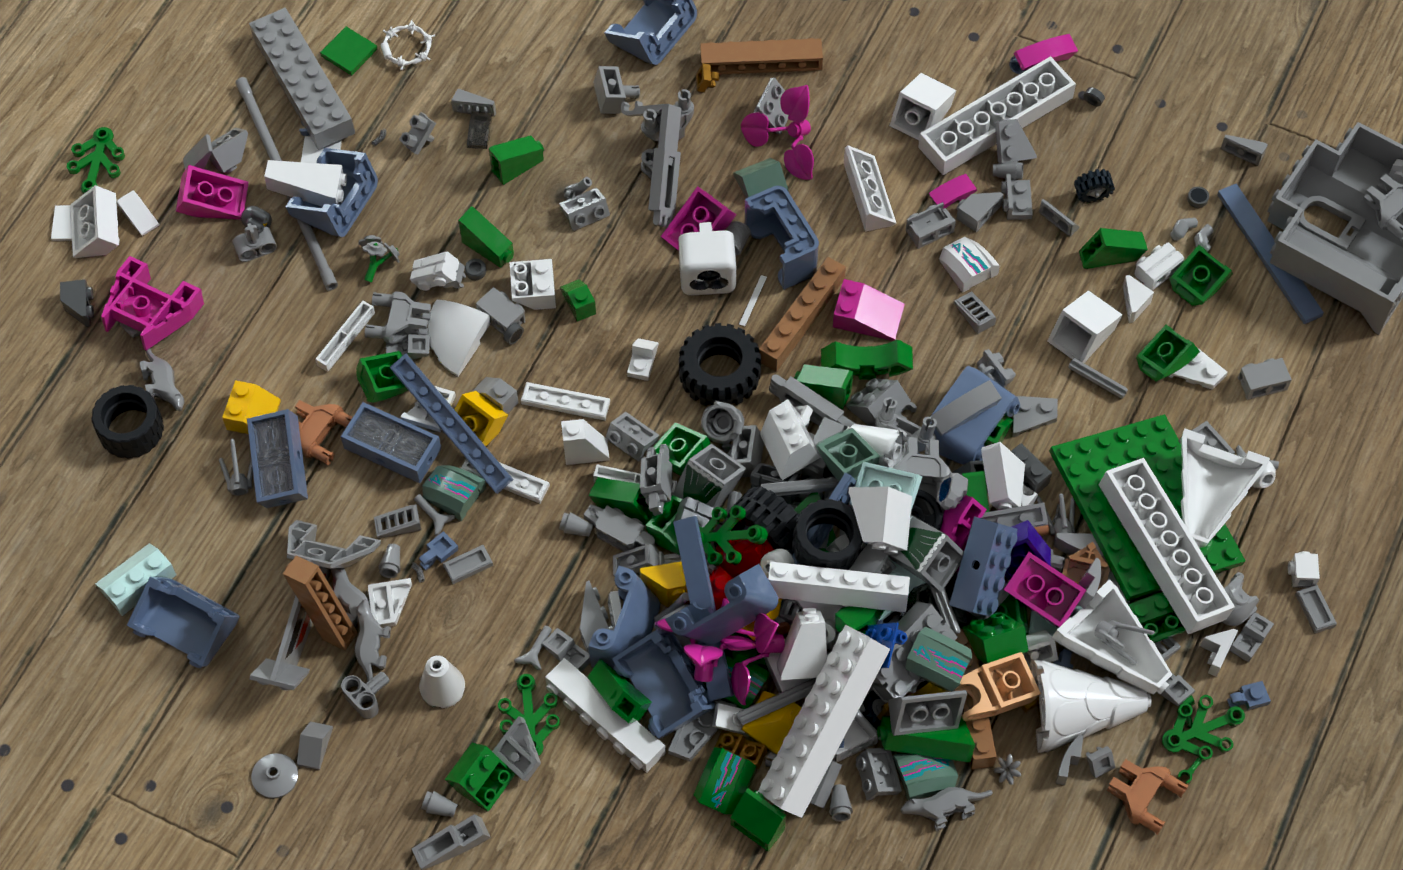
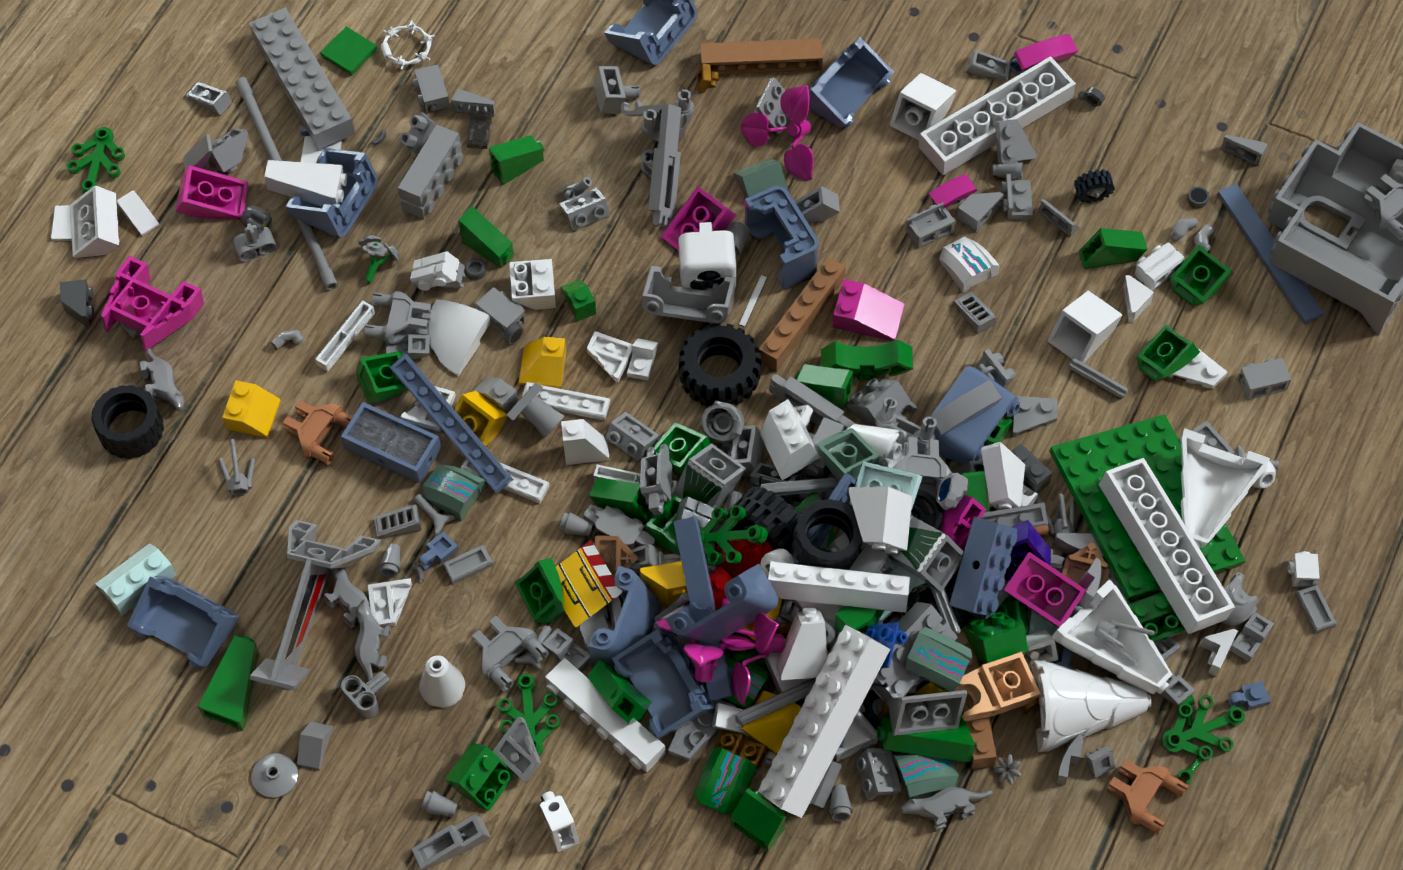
brick [247,409,308,508] -> none
medium nougat brick [283,555,358,650] -> none
white slope [844,146,897,232] -> none
none -> light grey slope [186,82,232,115]
none -> green slope [198,635,259,730]
none -> light grey arm [271,329,304,350]
none -> light grey piece [398,125,464,219]
none -> light grey hinge [412,64,450,114]
none -> light grey connector [472,616,549,692]
none -> light grey plant [507,382,564,438]
none -> green slope [514,558,564,623]
none -> yellow slope [519,337,567,388]
none -> white torso [540,791,579,852]
none -> sticker [556,540,622,627]
none -> white wing [587,331,633,383]
none -> medium nougat slope [595,536,639,578]
none -> light grey windscreen [642,266,736,324]
none -> light grey slope [795,186,840,222]
none -> sand blue windscreen [809,37,894,128]
none -> light grey slope [966,49,1010,80]

